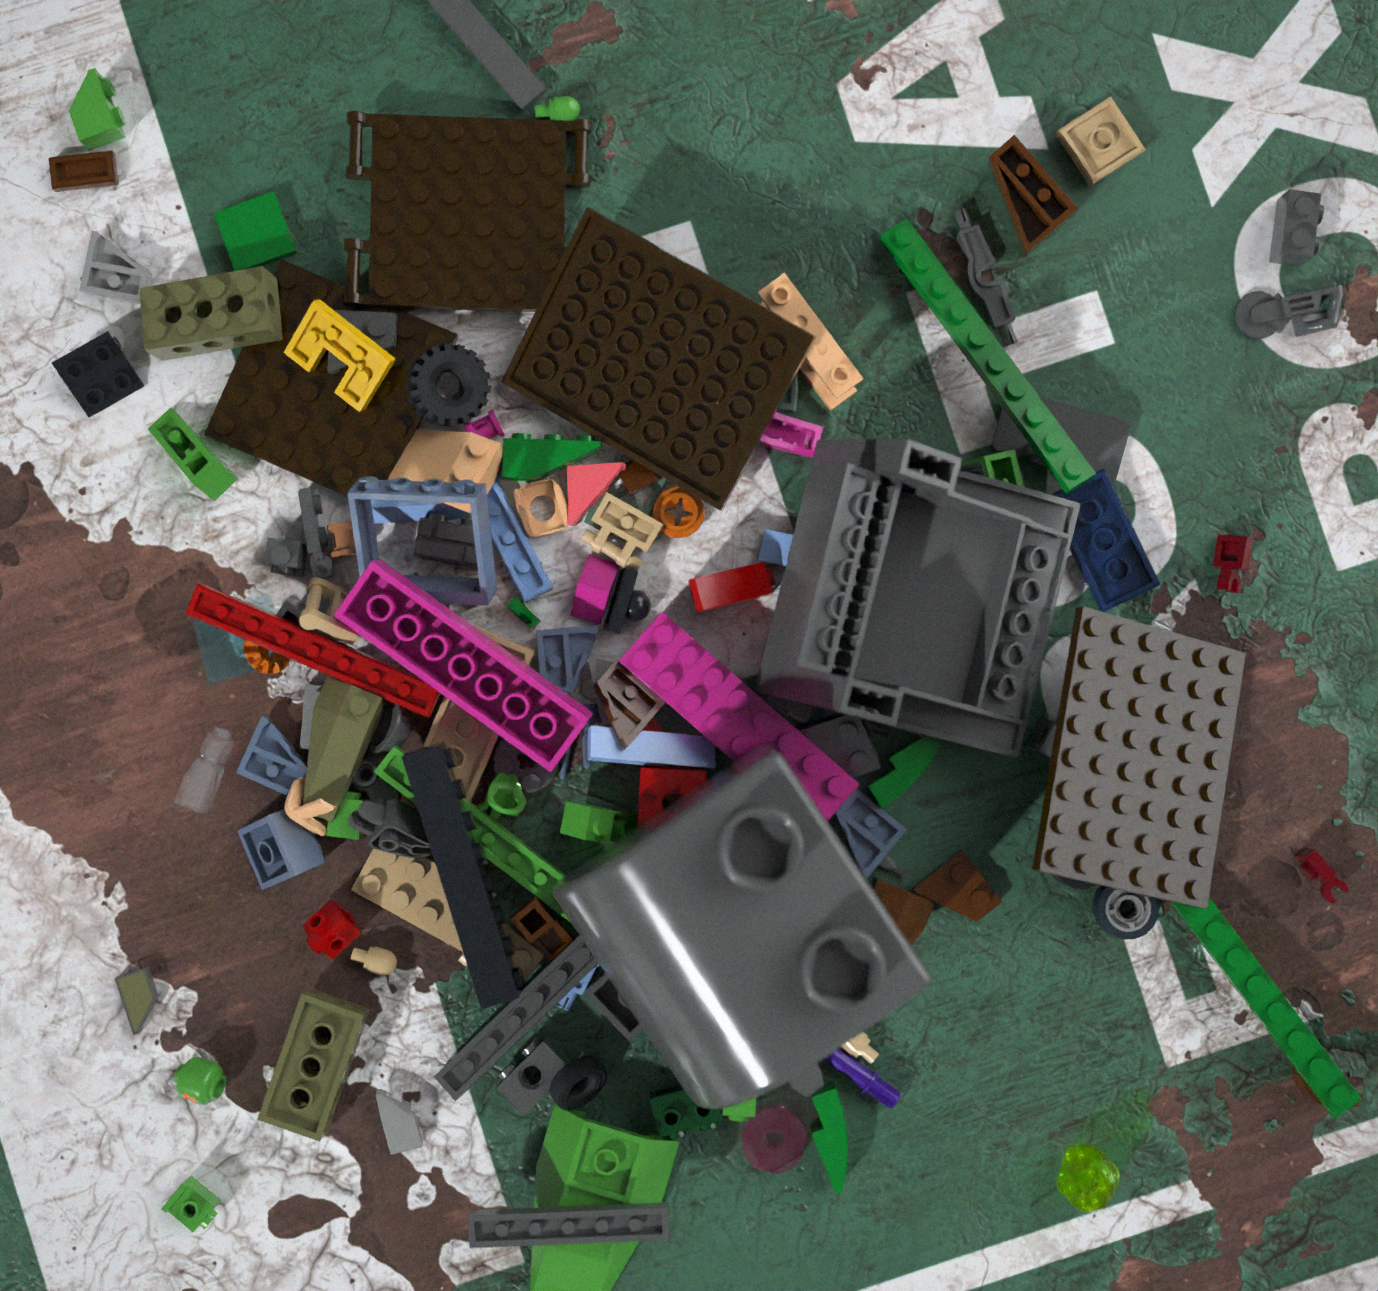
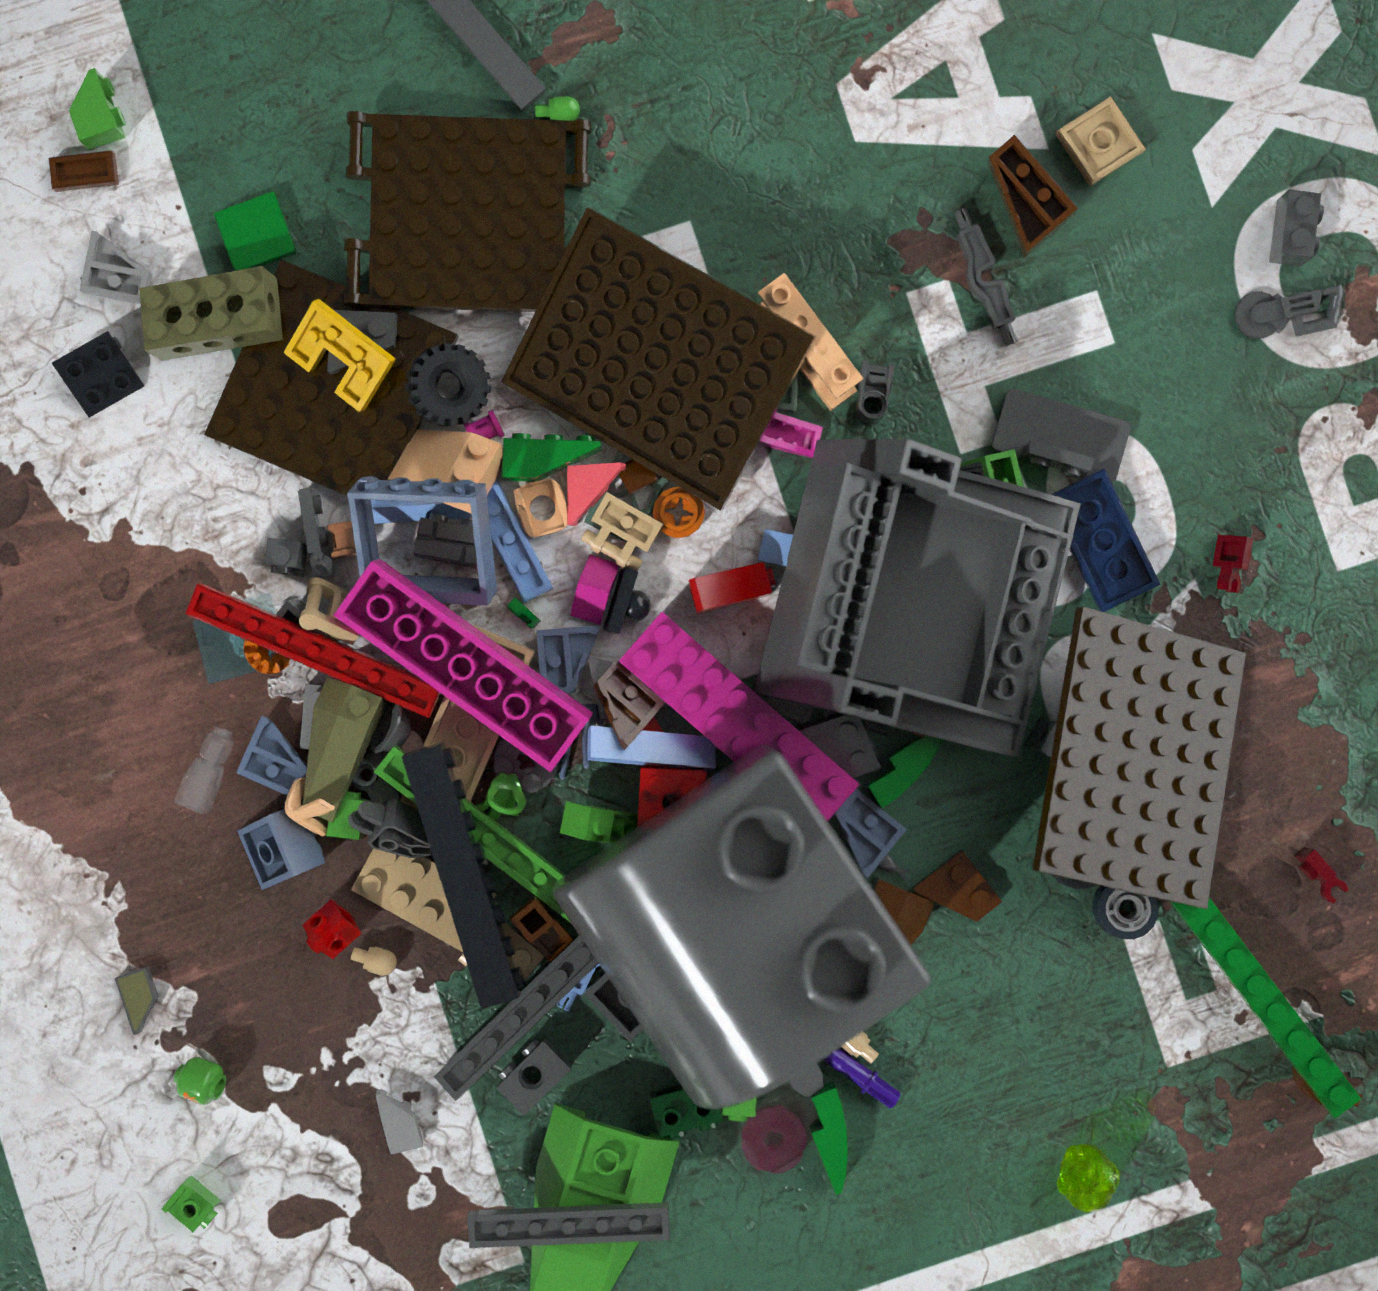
bright green slope [148,407,238,501] -> none
olive brick [257,988,371,1142] -> none
black tyre [549,1056,607,1111] -> none
green plate [880,219,1096,494] -> none
none -> dark grey piece [856,360,894,425]

